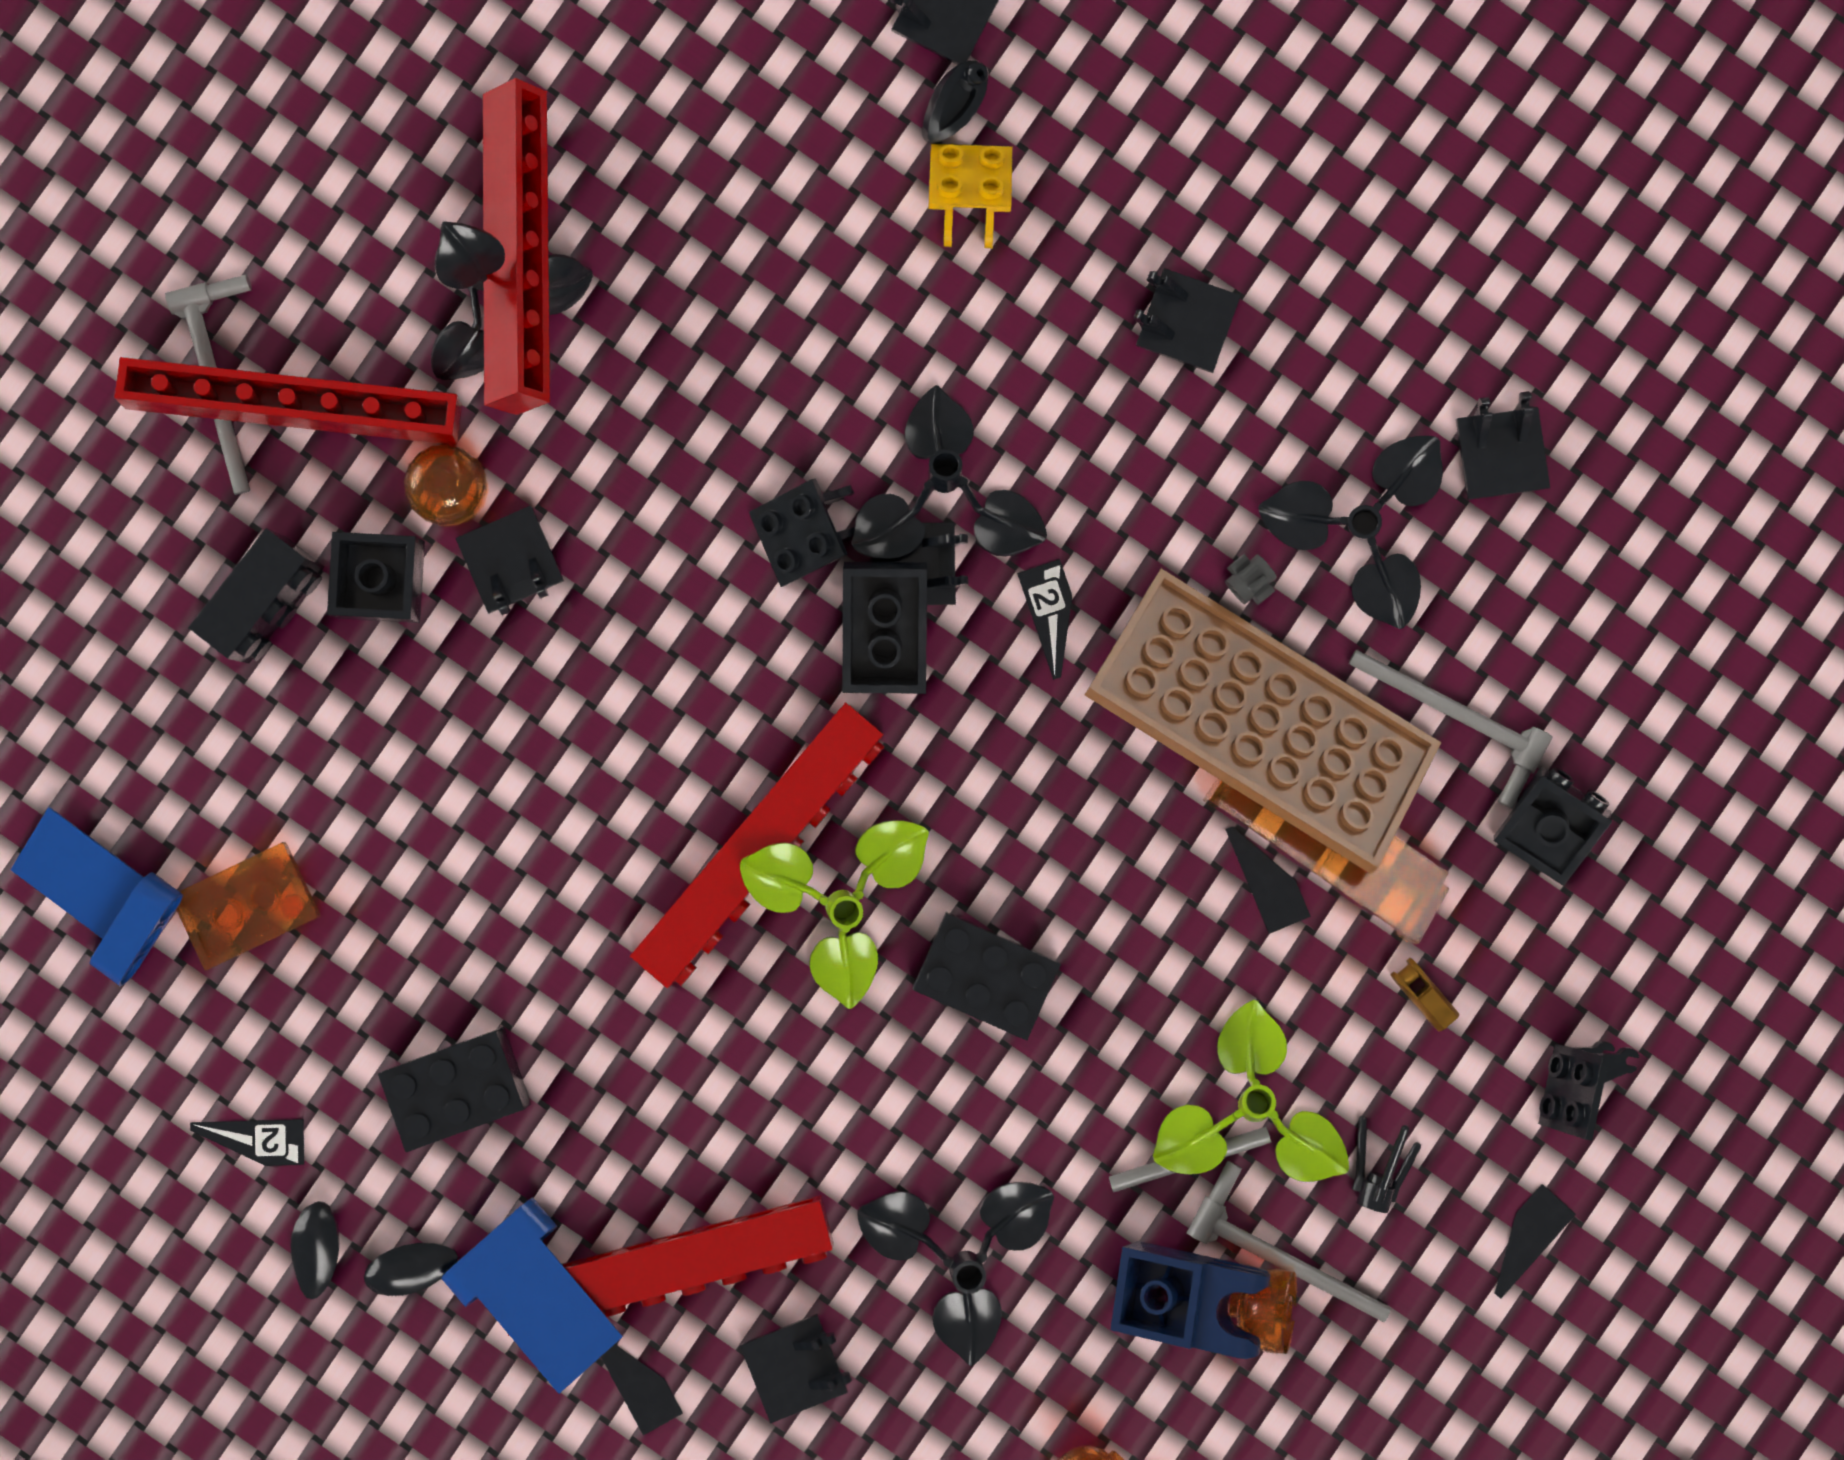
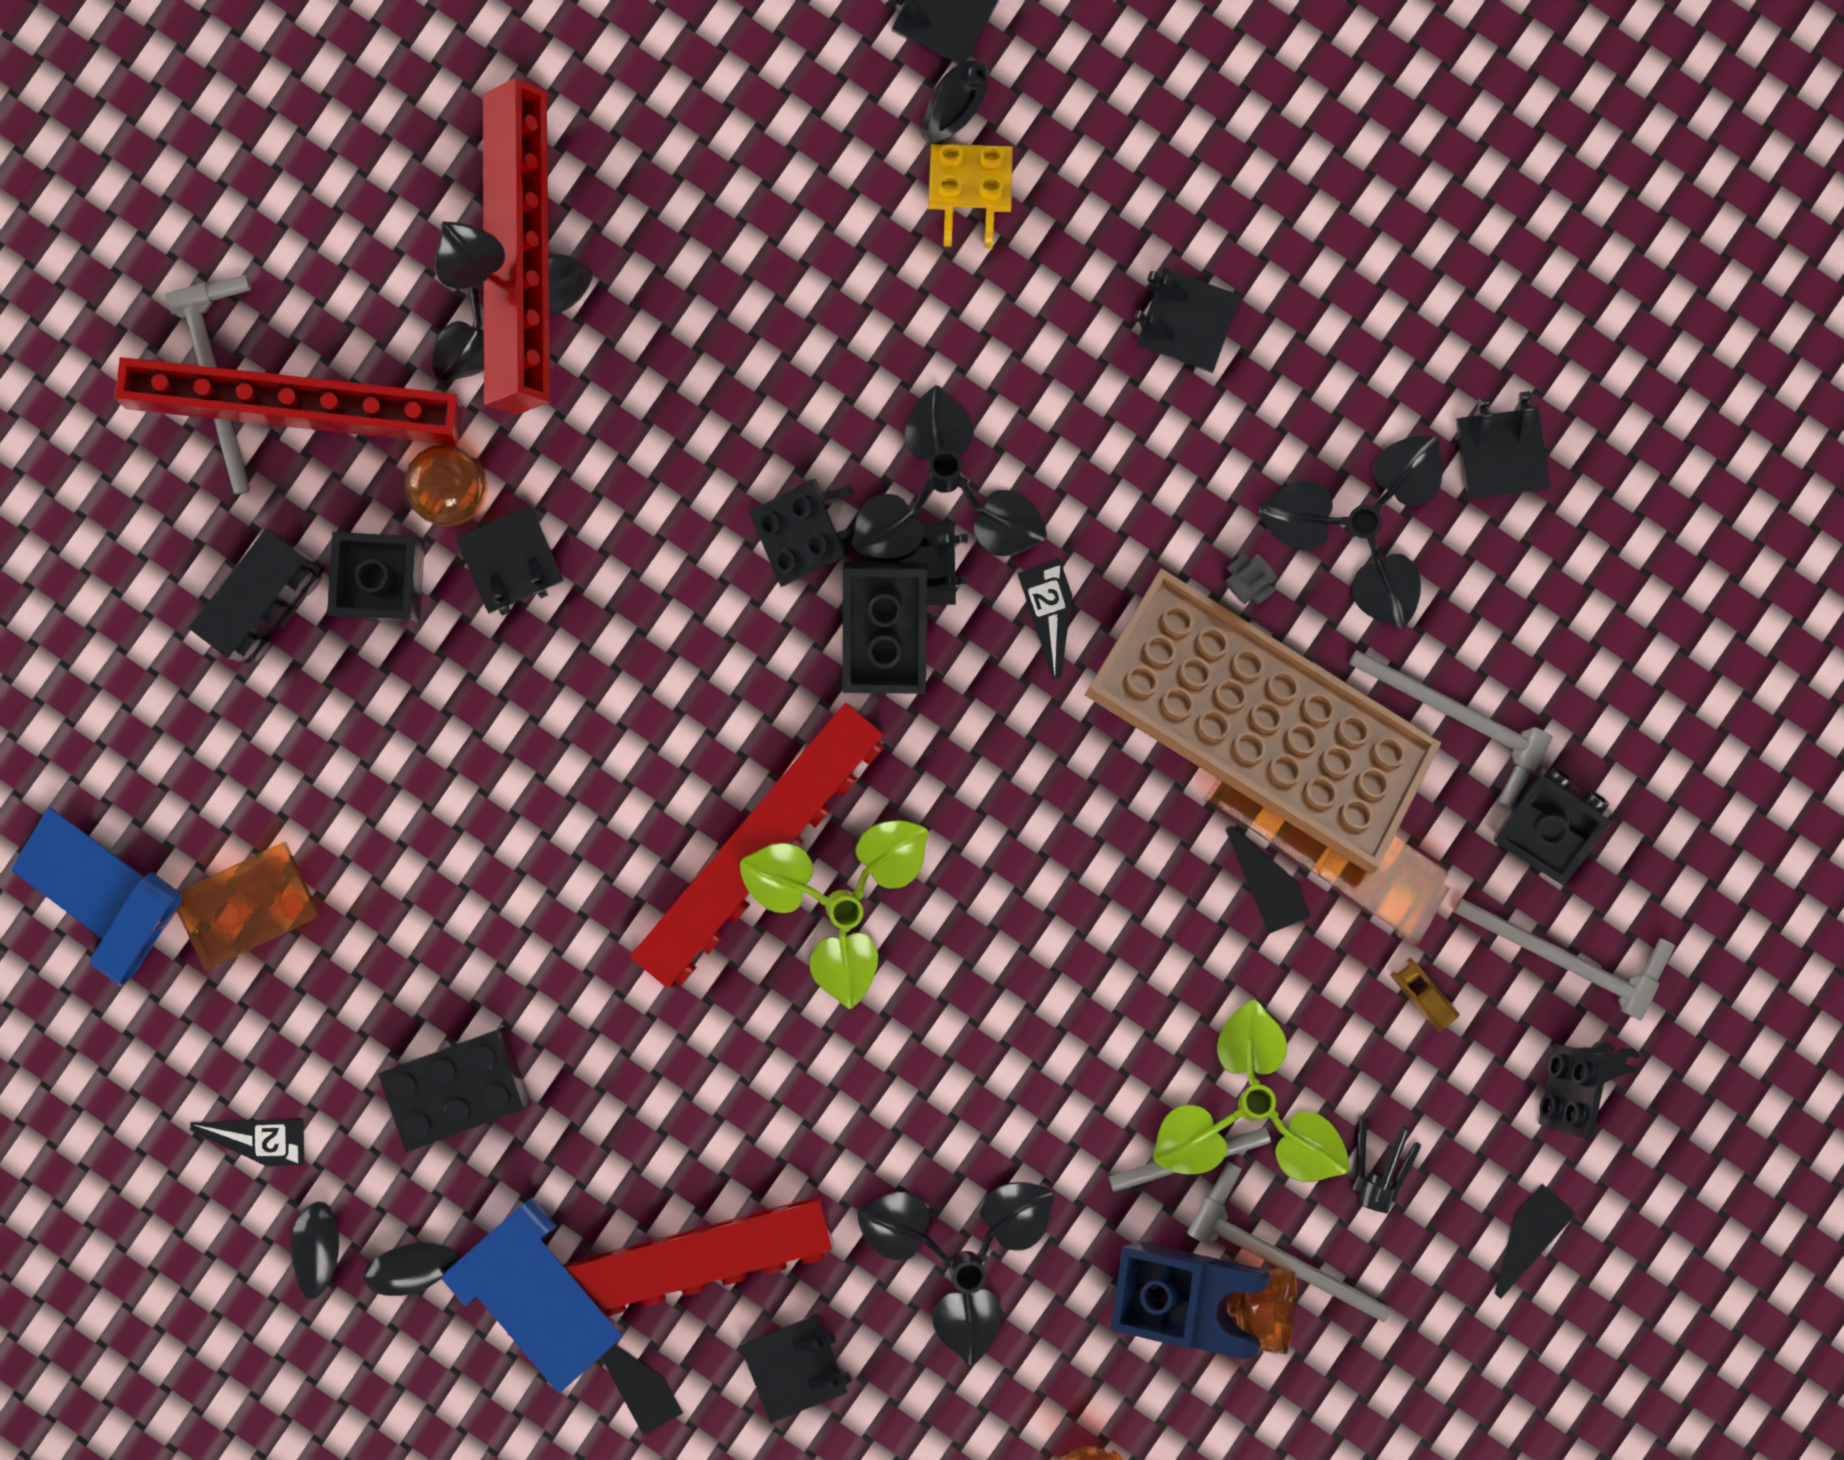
black brick [912,912,1061,1041] -> none
none -> light grey bar [1454,898,1675,1021]

